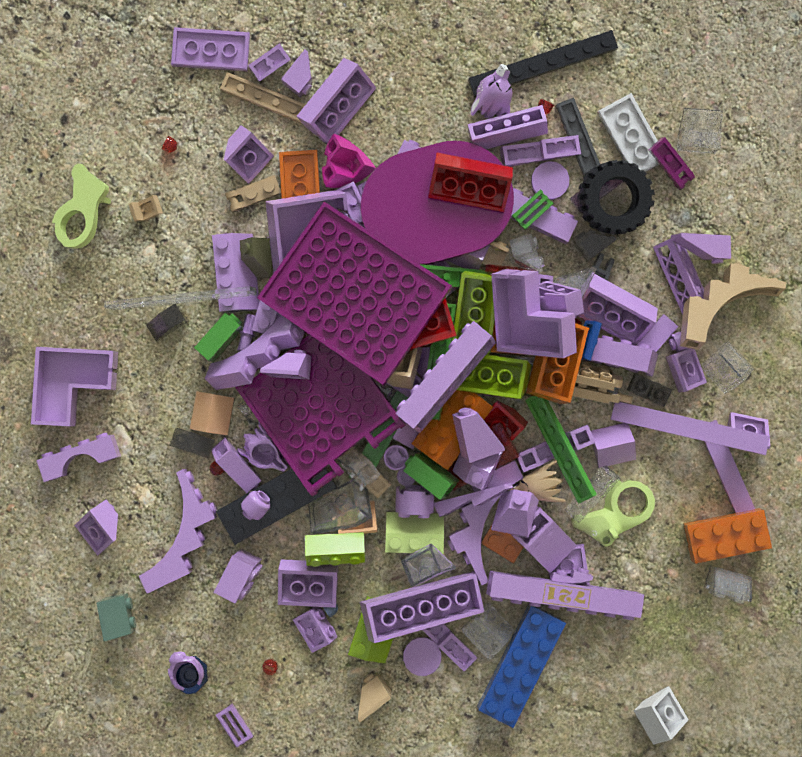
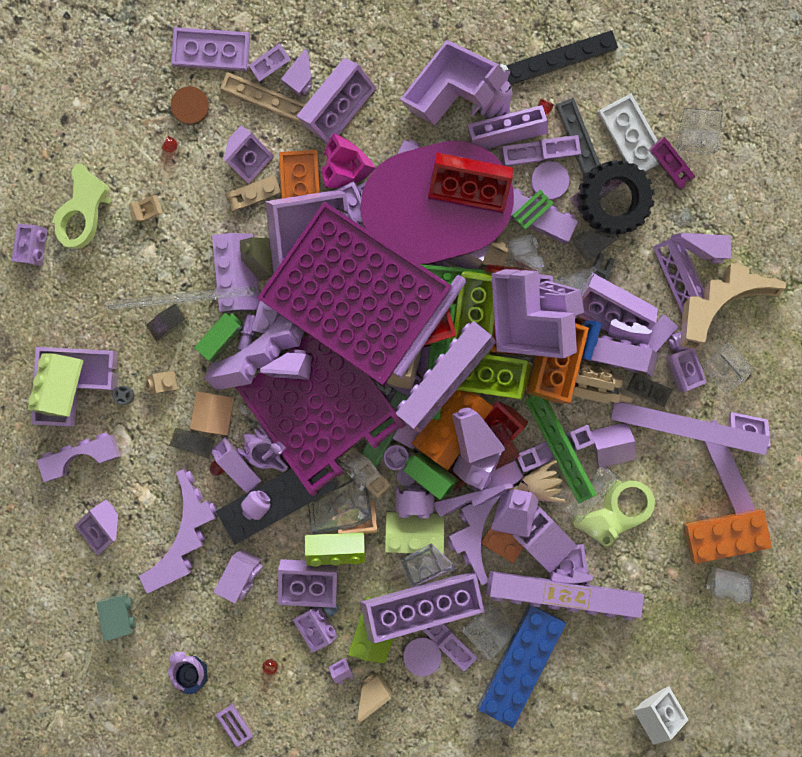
none -> lavender bracket [11,224,48,266]
none -> yellowish green slope [27,353,83,417]
none -> dark grey wheel [112,386,135,405]
none -> tan bracket [145,371,178,395]
none -> dark orange tile [171,86,209,125]
none -> lavender hand [262,441,286,461]
none -> lavender tile [329,658,353,685]
none -> lavender axle [393,275,466,378]
none -> lavender piece [400,40,508,125]
none -> lavender slope [608,319,652,344]

